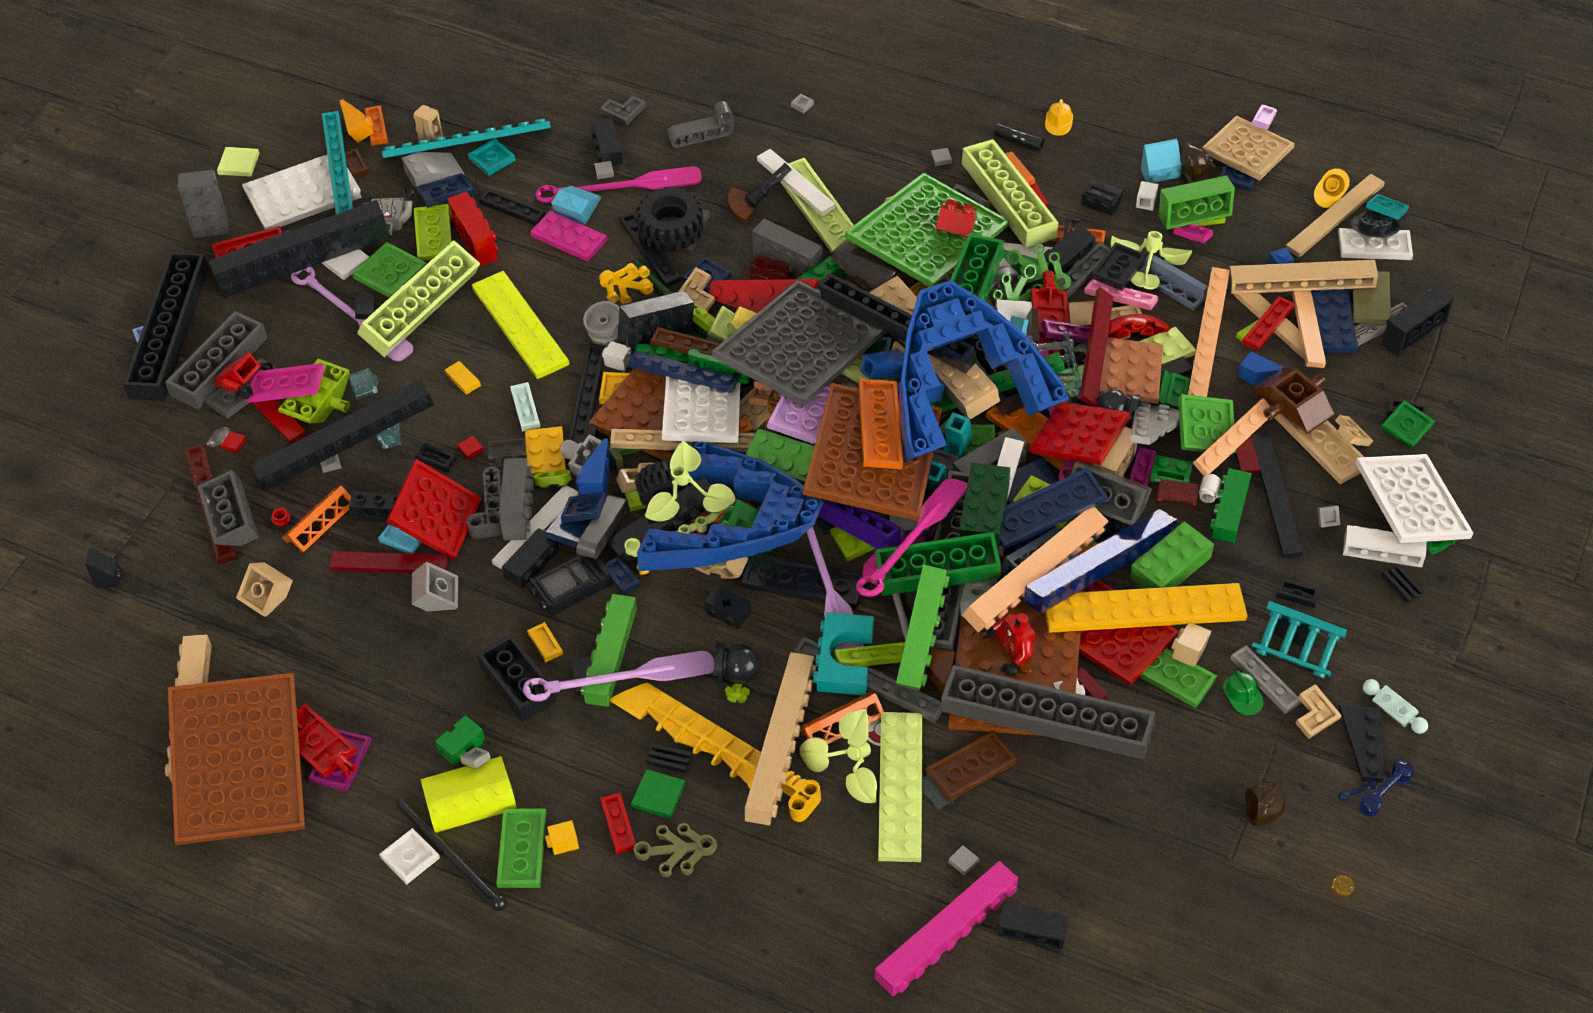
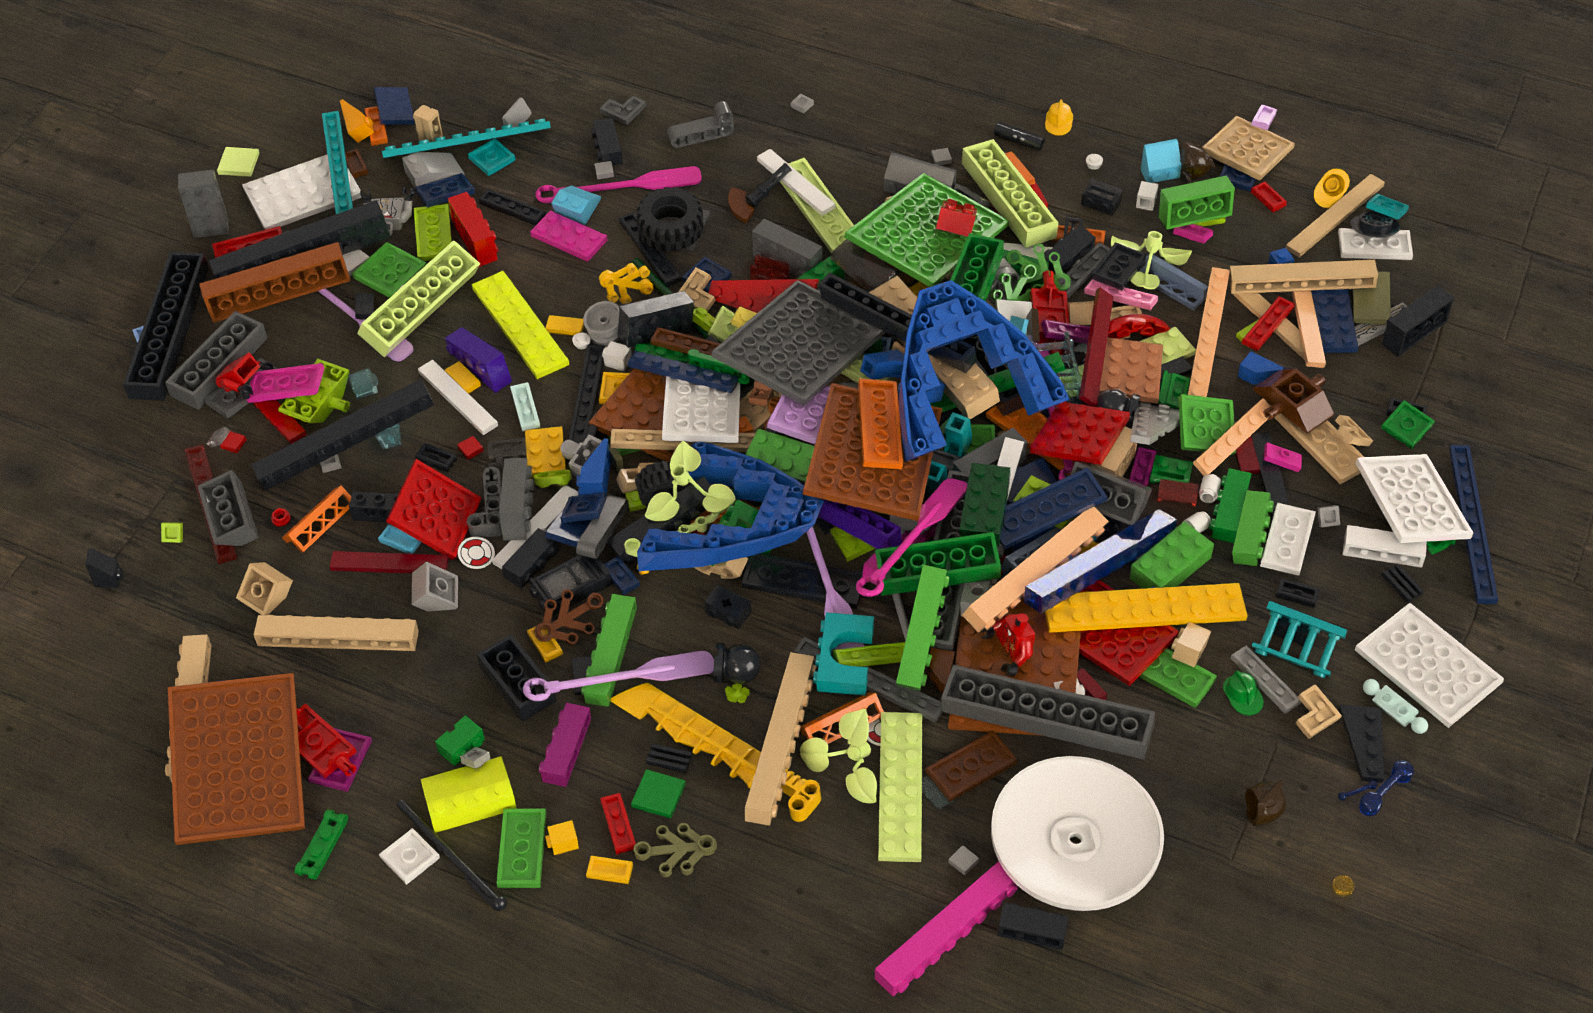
none -> lime plate [161,522,183,543]
none -> dark orange brick [200,242,351,323]
none -> tan brick [254,615,419,651]
none -> green plate [294,809,348,880]
none -> dark blue tile [374,87,414,125]
none -> white tile [418,360,498,435]
none -> dark purple wedge [445,327,512,393]
none -> sticker [458,537,495,569]
none -> light grey slope [502,97,532,128]
none -> reddish brown plant [534,589,603,646]
none -> magenta brick [539,703,591,787]
none -> yellow tile [546,315,584,336]
none -> white plate [572,333,591,349]
none -> yellow tile [586,856,633,884]
none -> dark grey slope [884,153,956,194]
none -> white dish [991,756,1164,911]
none -> white plate [1086,154,1103,170]
none -> white brick [1182,511,1211,533]
none -> bright green brick [1232,490,1274,566]
none -> red tile [1251,181,1287,213]
none -> white tile [1260,503,1316,575]
none -> dark pink plate [1264,442,1302,472]
none -> white plate [1355,603,1504,728]
none -> dark blue plate [1449,445,1498,604]

